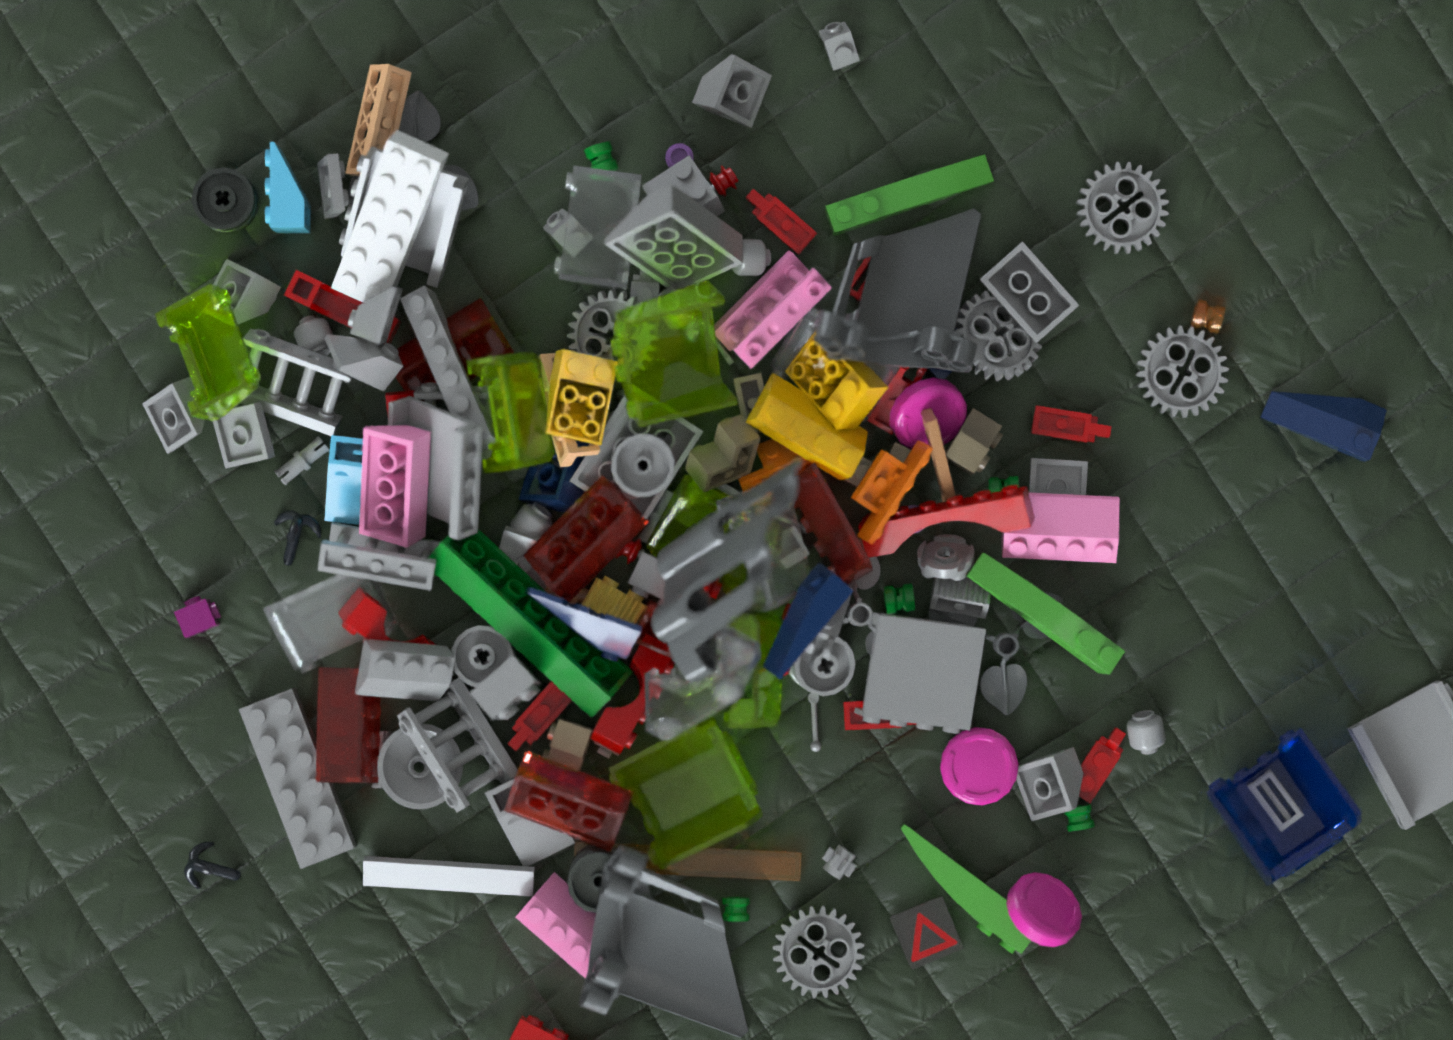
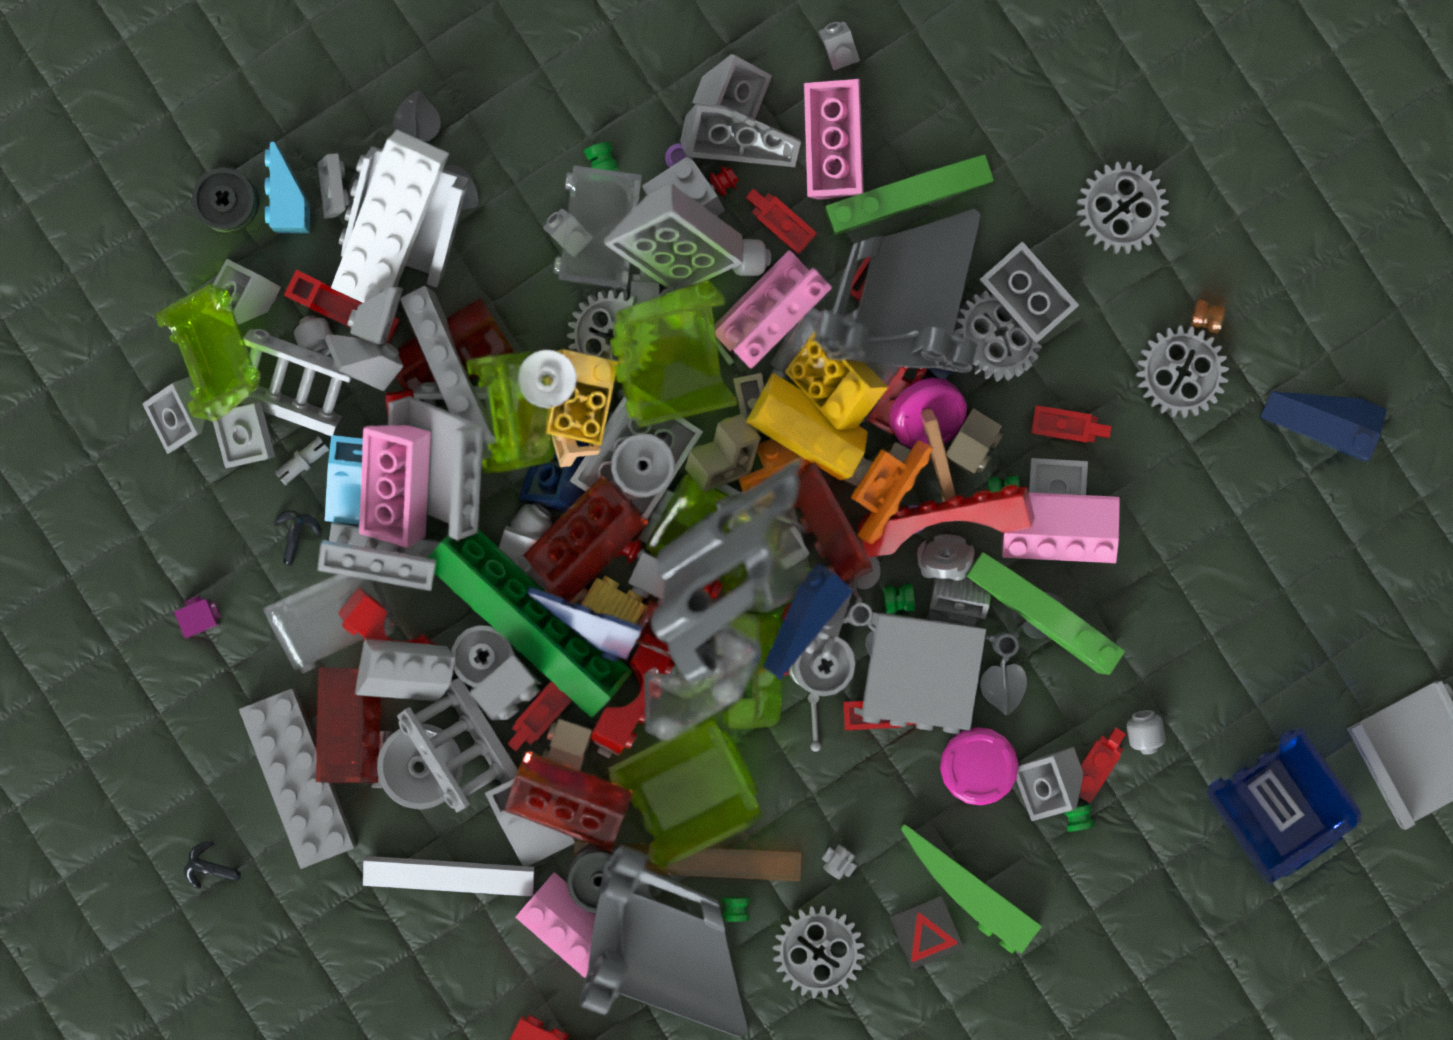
light nougat fence [345,64,412,176] -> none
dark pink piece [1006,872,1082,947] -> none
none -> white dish [518,350,576,407]
none -> light grey wedge [680,103,801,167]
none -> bright pink slope [804,79,864,200]

